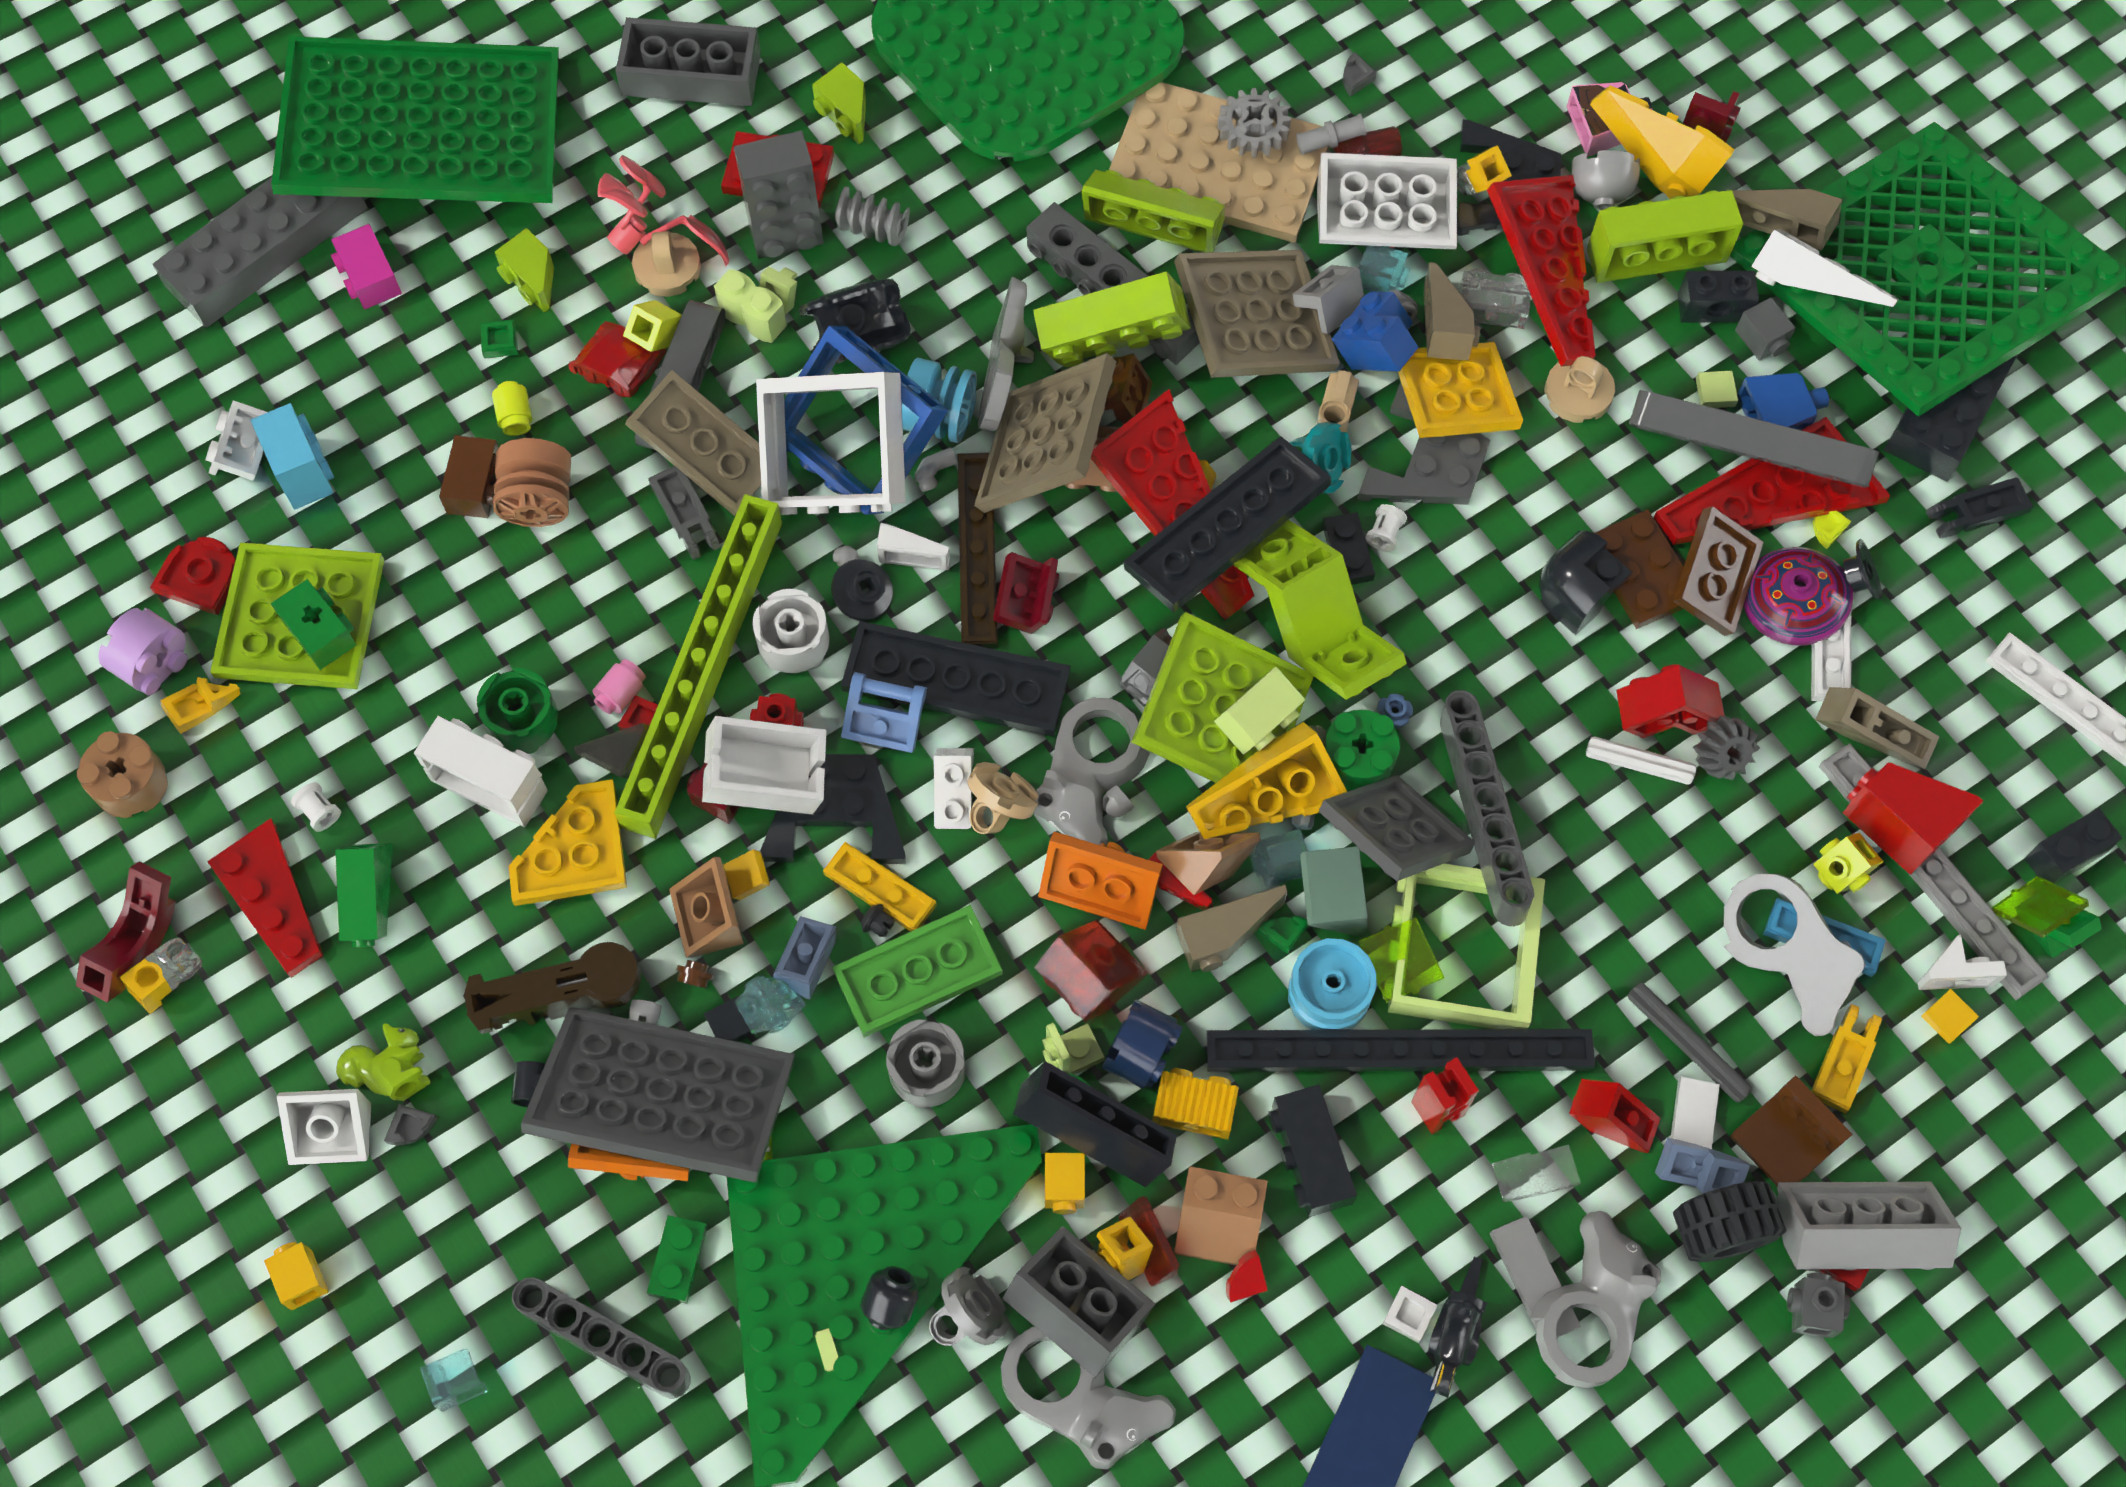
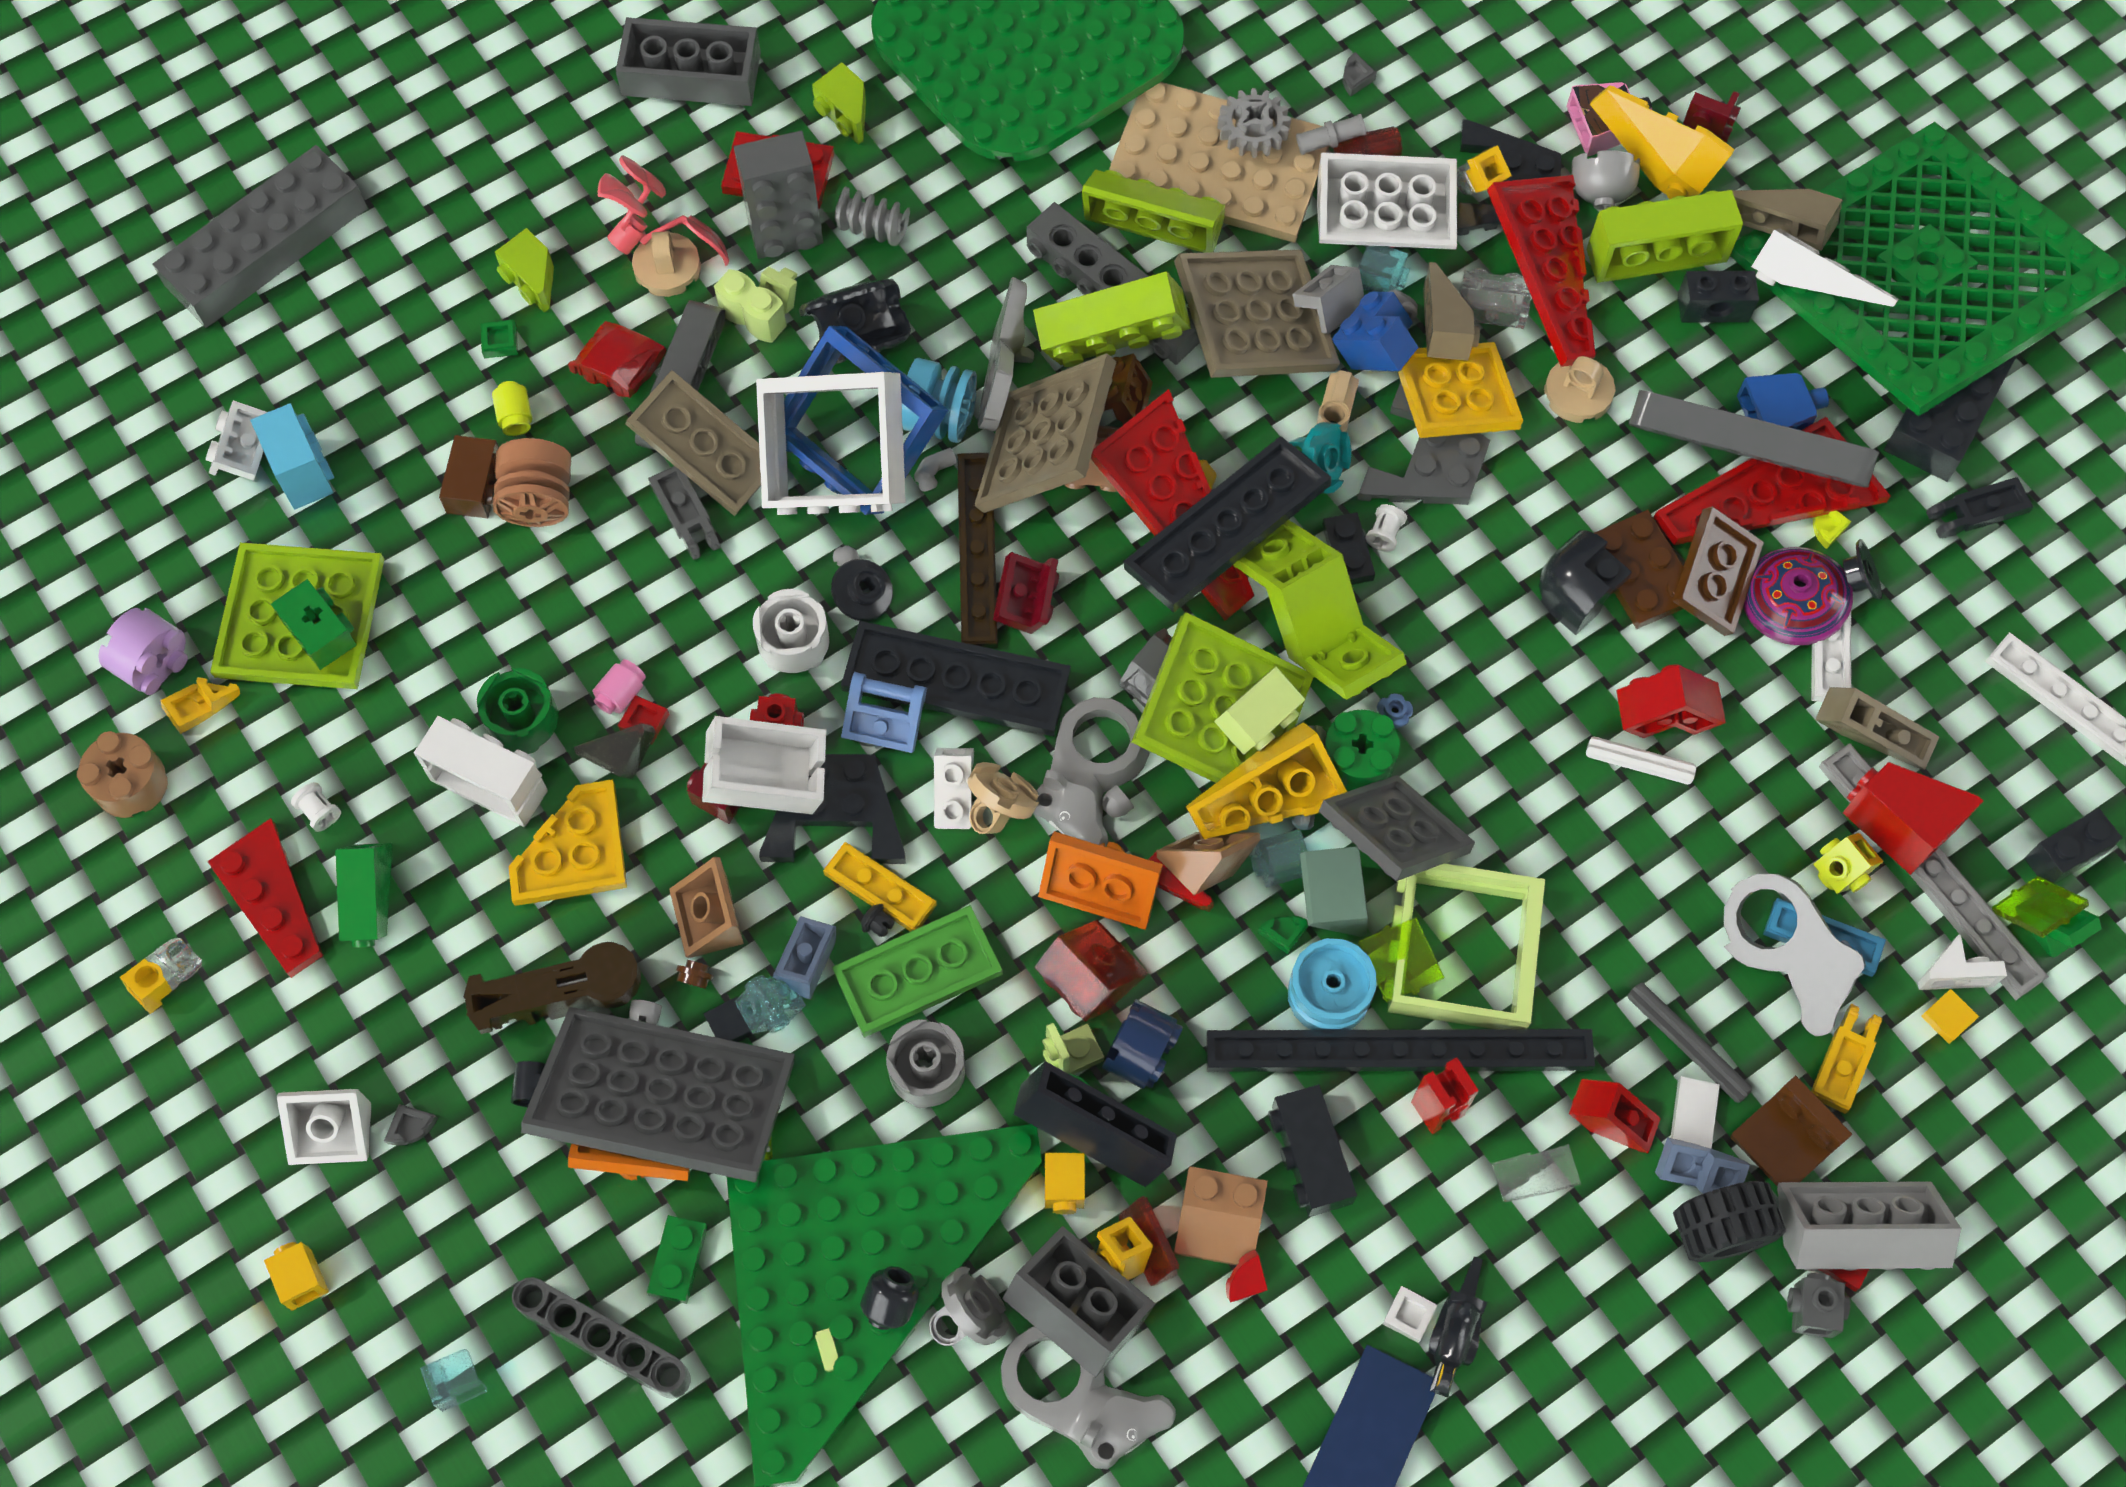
dark red arch [76,861,176,1003] -> none
red tile [150,537,236,616] -> none
green plate [271,36,559,203] -> none
dark pink brick [331,224,402,310] -> none
lime animal [336,1023,430,1101] -> none
lime brick [614,494,782,839] -> none
neon yellow brick [623,300,682,352] -> none
yellow tile [724,849,770,900] -> none
white slope [877,523,950,570] -> none
yellow brick [1153,1068,1239,1140] -> none
dark tan slope [1176,885,1287,972] -> none
dark grey beam [1440,690,1534,927] -> none
light grey tile [1489,1216,1581,1338] -> none
light grey animal [1530,1211,1661,1388] -> none
dark grey gear [1693,715,1760,780] -> none
yellowish green tile [1696,371,1738,408] -> none
dark grey brick [1735,298,1796,361] -> none

